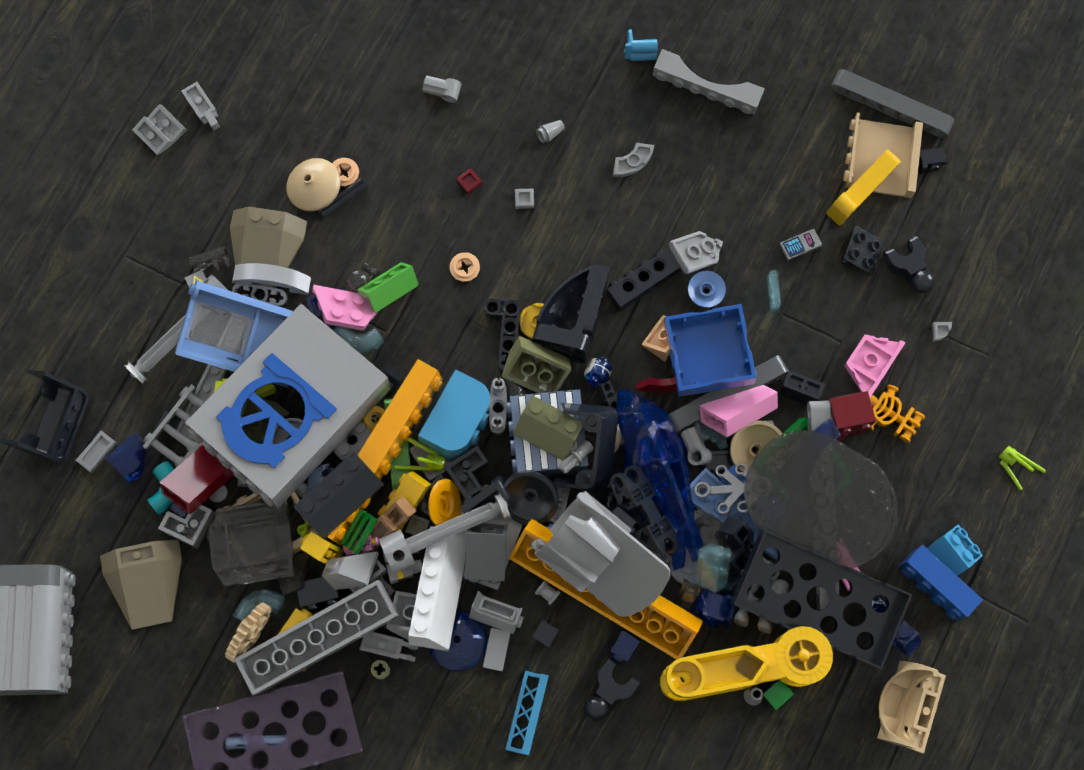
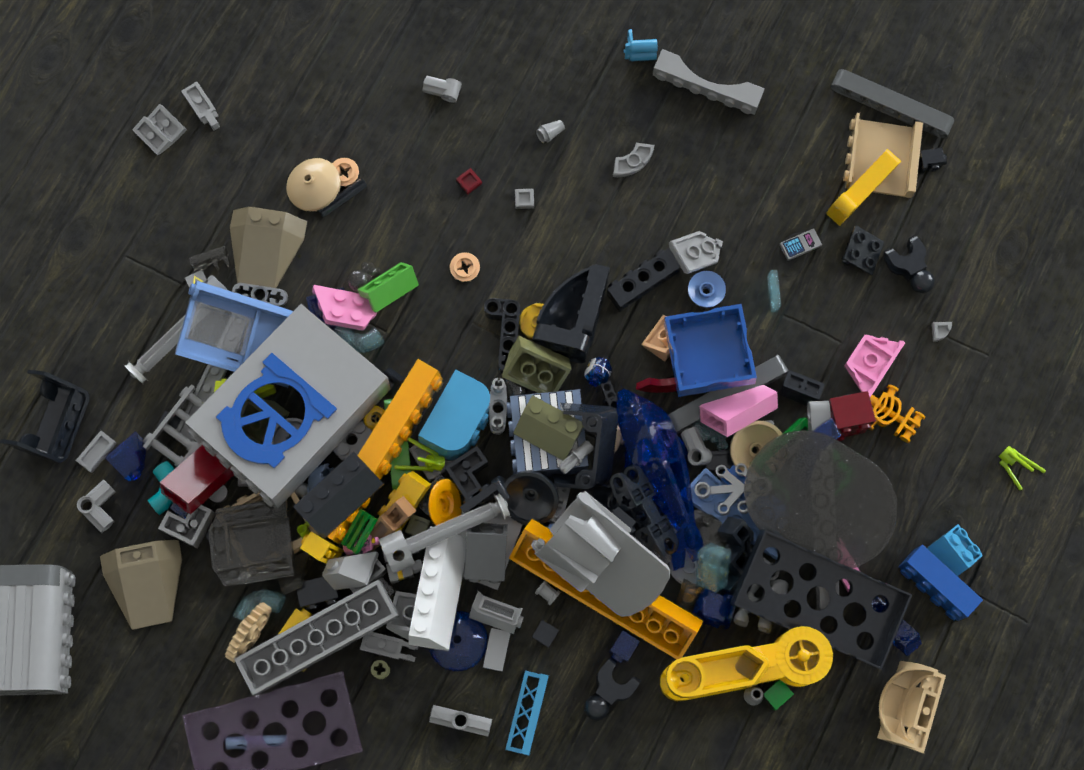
light grey slope [232,263,311,295] -> none
none -> light grey piece [77,479,115,533]
none -> light grey piece [429,705,492,737]

